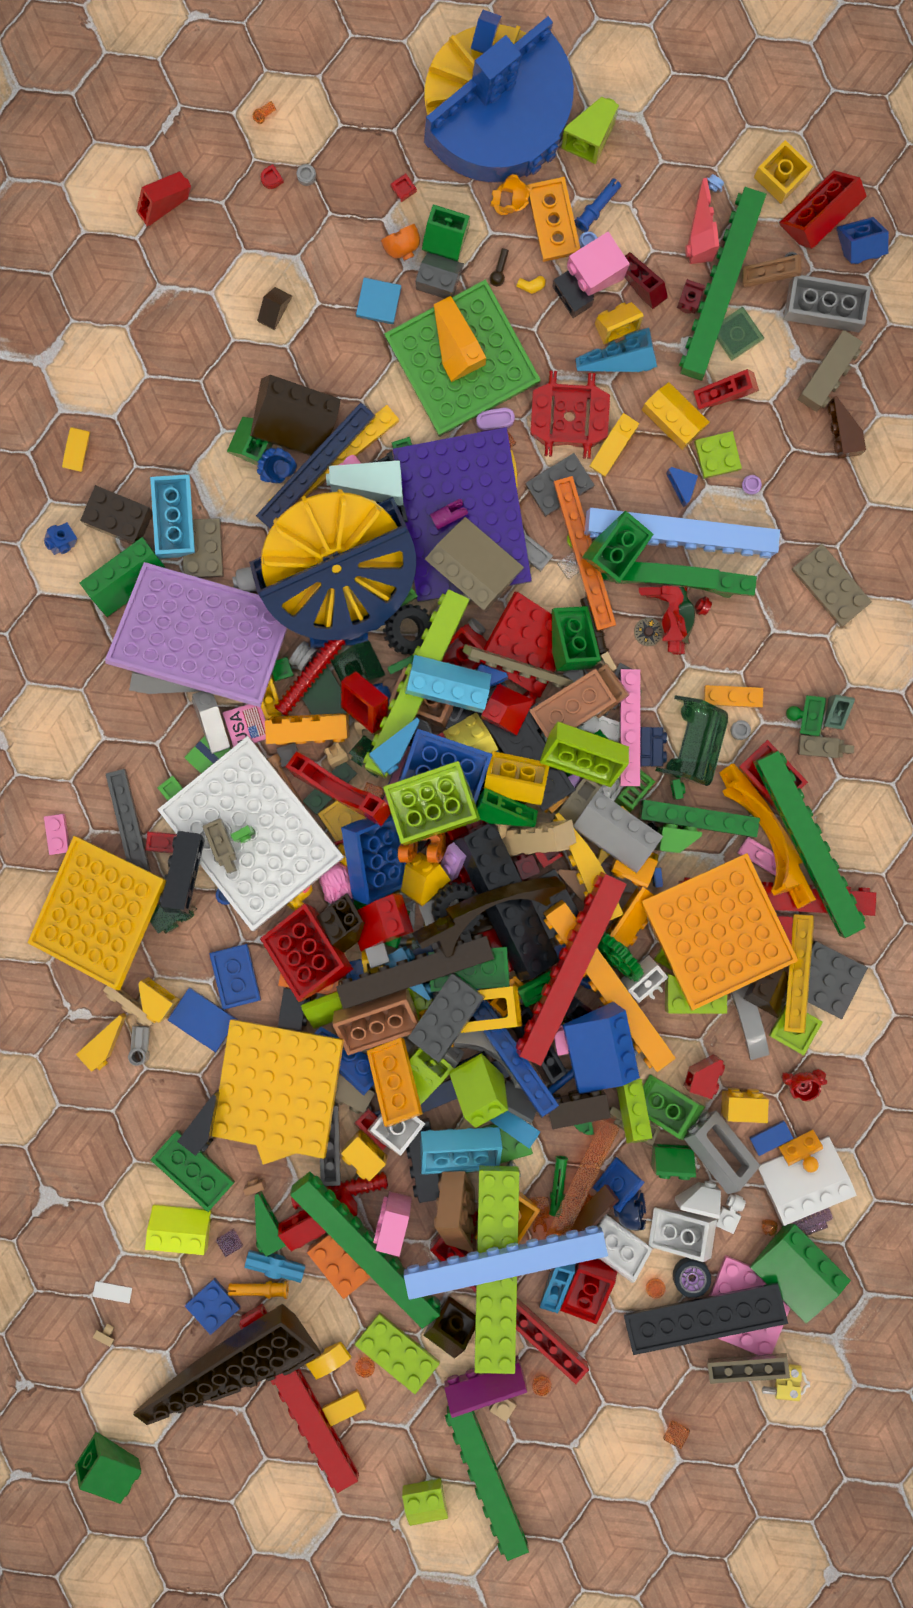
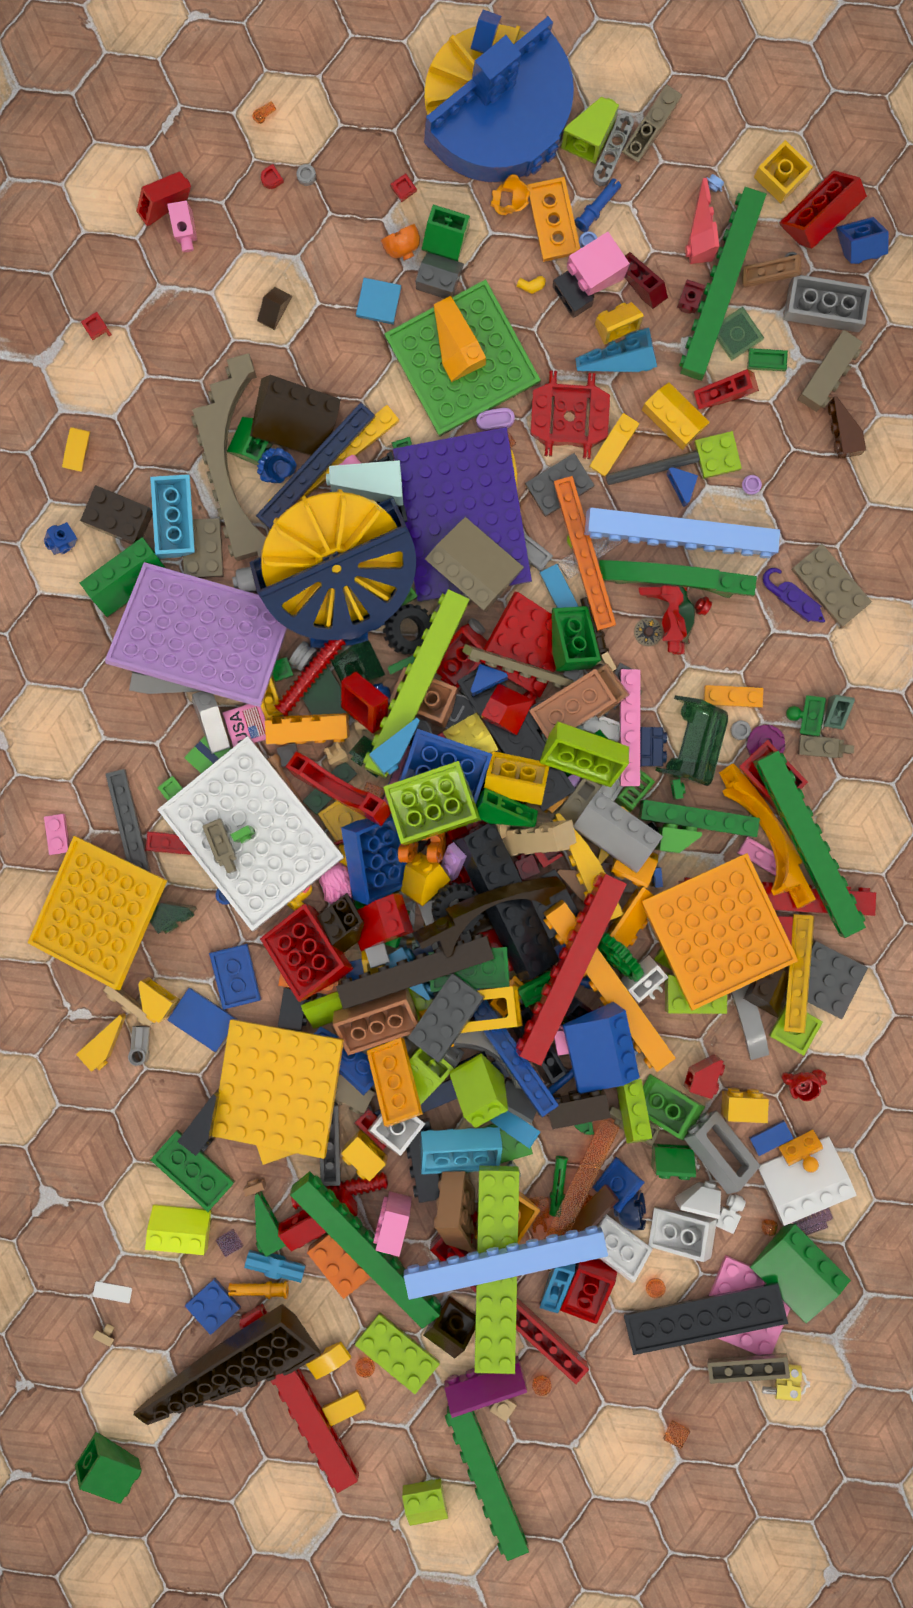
black brick [159,831,205,915] -> none
medium azure slope [405,655,491,713] -> none
magenta hinge [430,499,468,530] -> none
dark brown bar [490,248,509,287] -> none
green slope [582,511,654,583] -> none
wheel [673,1257,711,1298] -> none
none -> red panel [81,312,112,340]
none -> bright pink torso [167,201,197,252]
none -> dark tan arch [191,353,266,561]
none -> dark azure tile [539,564,579,608]
none -> light grey beam [593,113,634,186]
none -> dark grey axle [606,451,700,485]
none -> dark tan slope [622,84,682,163]
none -> magenta tile [746,725,786,755]
none -> green tile [747,348,788,372]
none -> dark purple plate [763,568,825,623]

